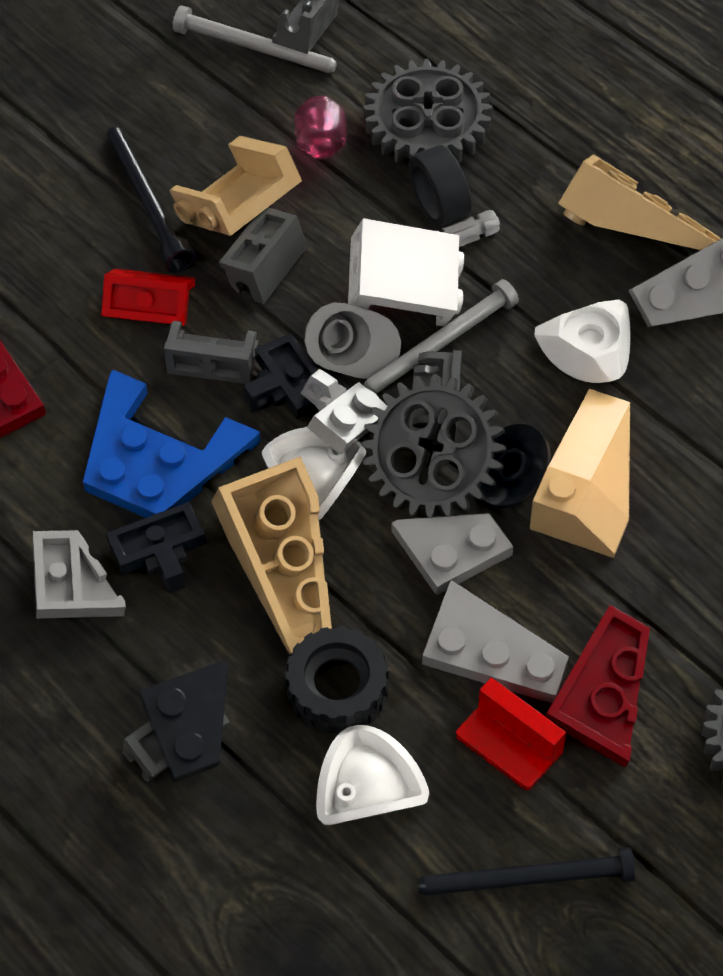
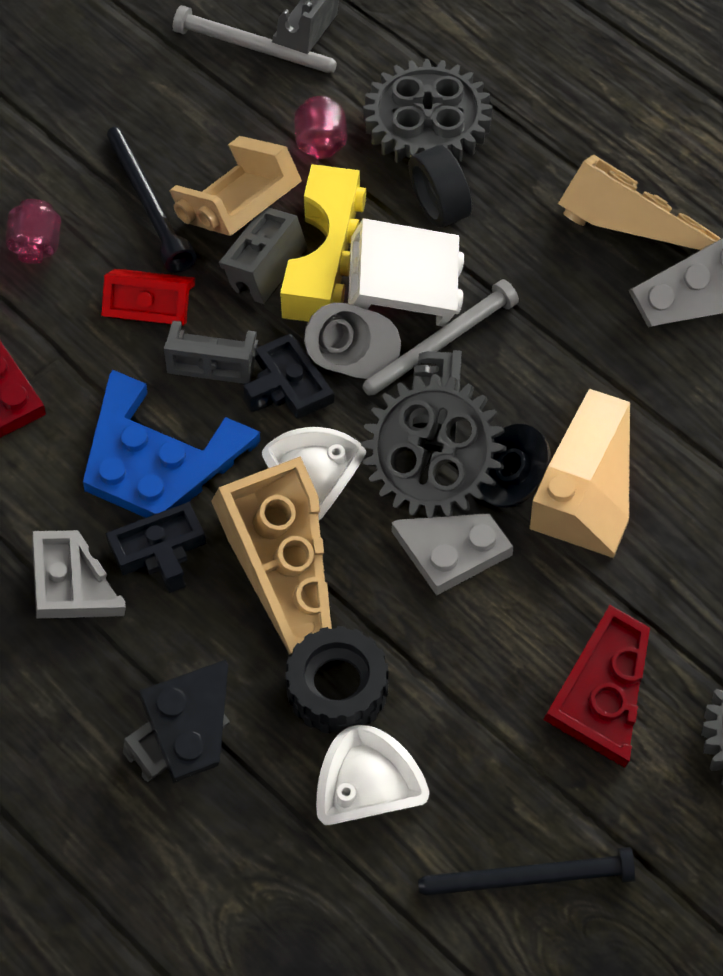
light grey hinge [301,369,388,454] -> none
light grey wing [422,580,569,703] -> none
light grey axle [435,210,500,247] -> none
red panel [456,677,566,791] -> none
white hat [534,300,630,383] -> none
none -> clear pink head [5,199,61,264]
none -> light yellow arch [280,164,366,322]

